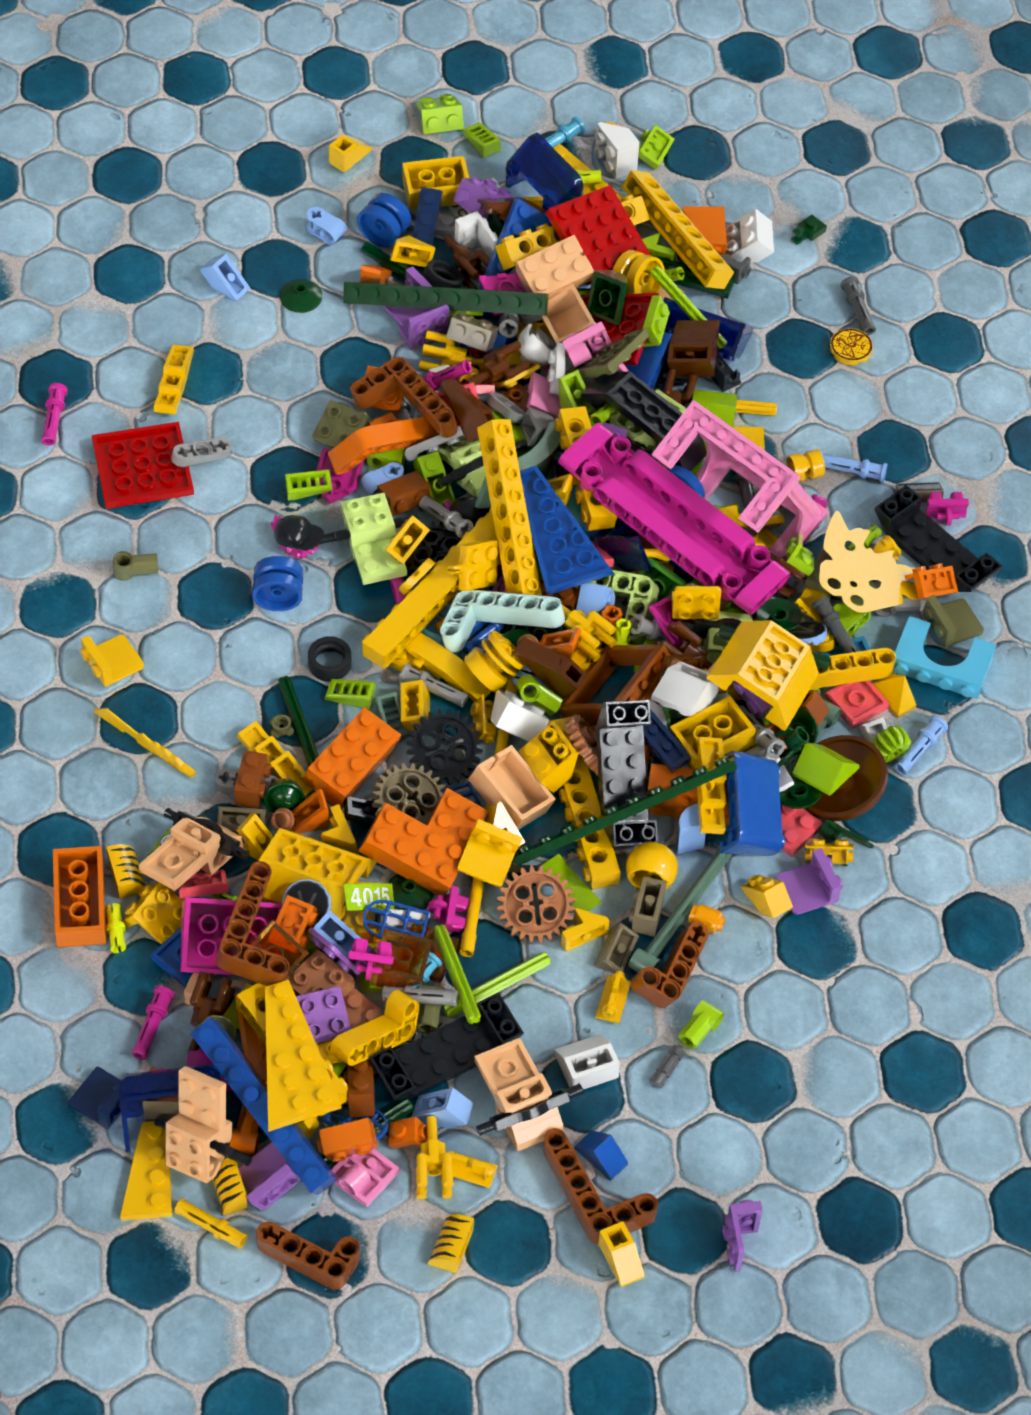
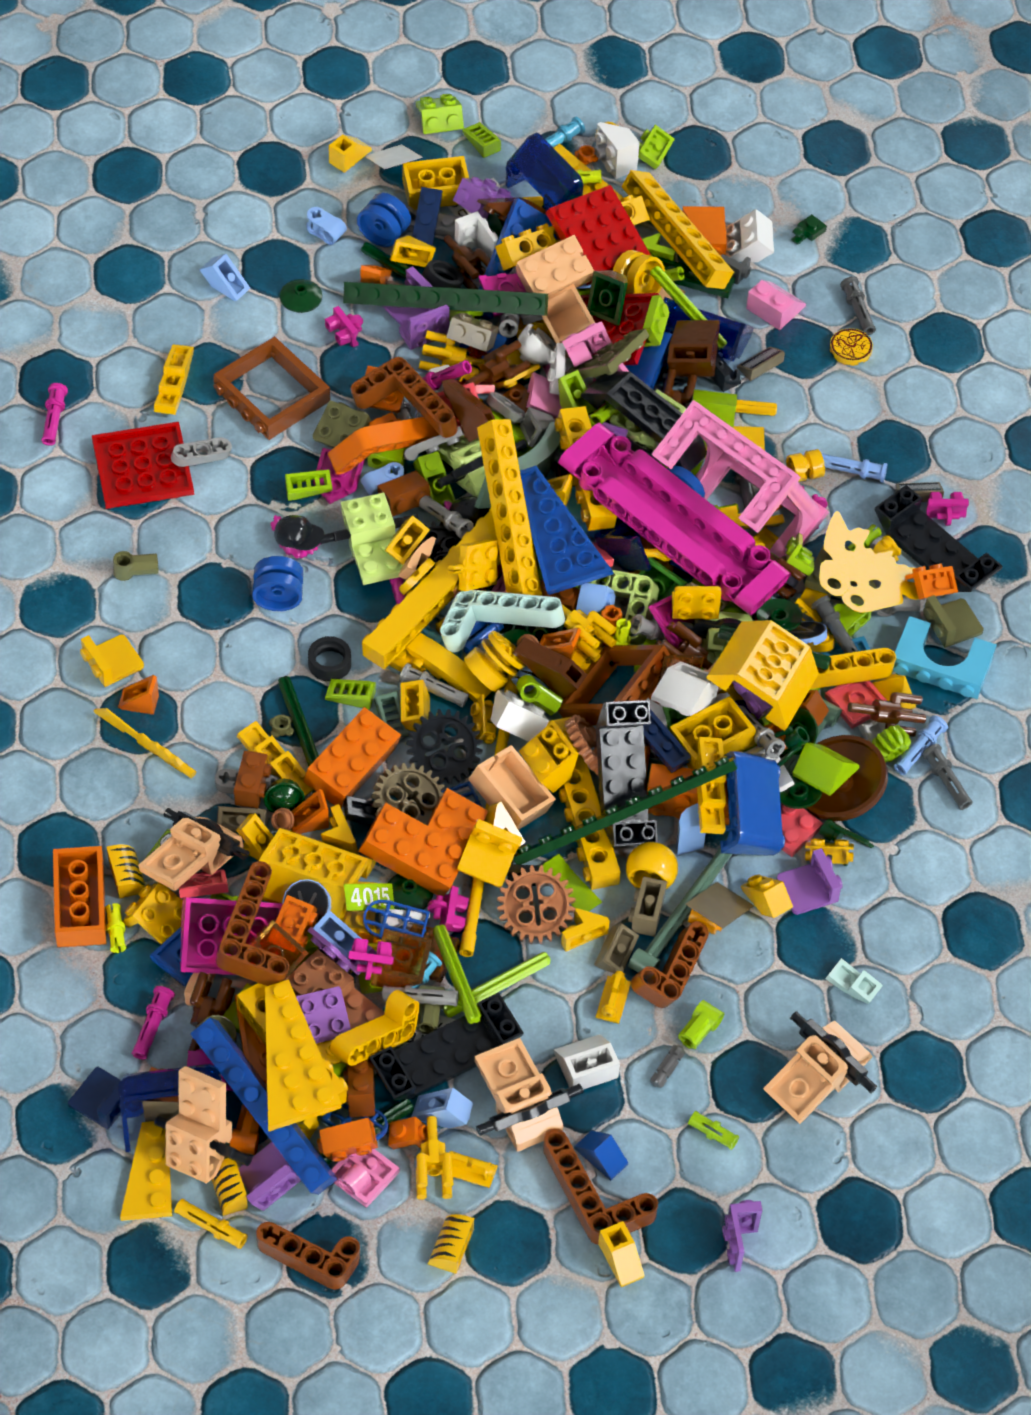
none -> orange slope [118,675,159,715]
none -> dark orange window [213,336,330,440]
none -> dark pink hips [325,306,363,347]
none -> white sticker [365,145,423,169]
none -> light nougat slope [398,537,436,580]
none -> orange plate [574,145,598,165]
none -> dark tan sticker [685,882,754,928]
none -> lime pin [688,1111,739,1150]
none -> dark tan slope [737,347,785,381]
none -> bright pink slope [746,280,806,330]
none -> light nougat piece [763,1011,877,1124]
none -> light aqua slope [825,958,883,1004]
none -> reddish brown plant [848,692,926,737]
none -> dark grey pin [922,744,973,810]

